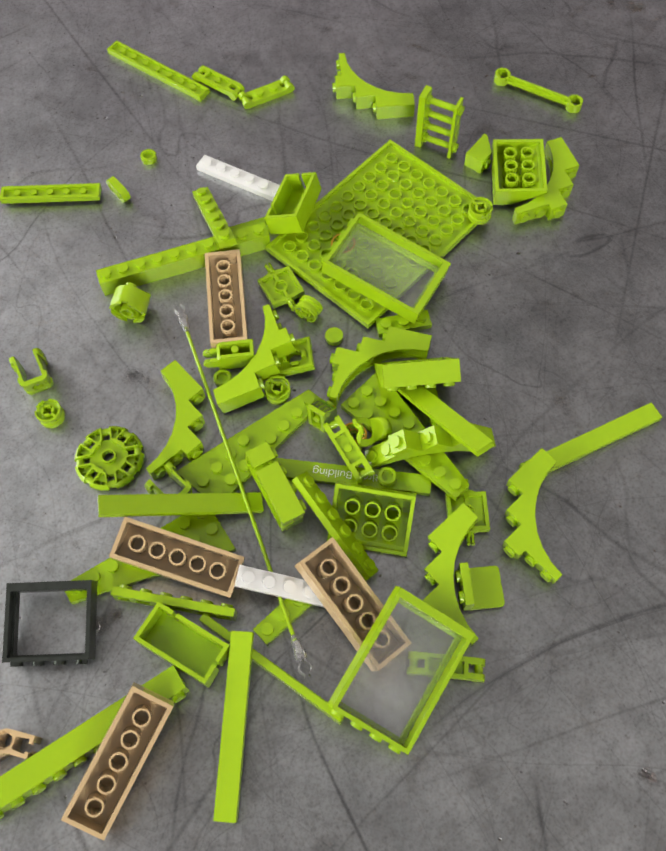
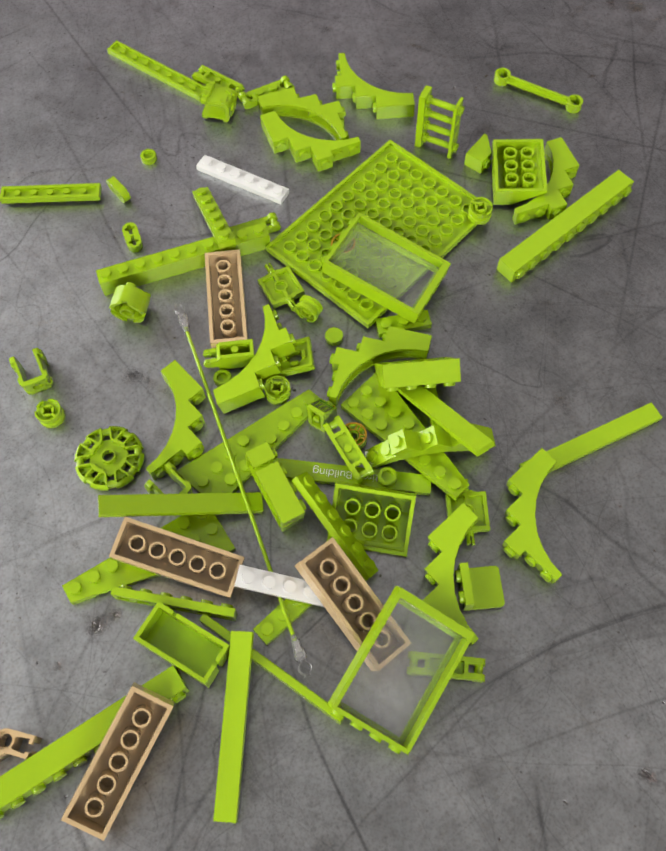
pearl dark grey window [2,580,98,667] -> none
lime piece [265,172,322,234] -> none
lime piece [352,417,392,447] -> none
none -> lime beam [122,222,143,253]
none -> lime piece [201,80,237,122]
none -> lime arch [258,87,349,140]
none -> lime arch [260,111,361,171]
none -> lime brick [497,170,634,283]

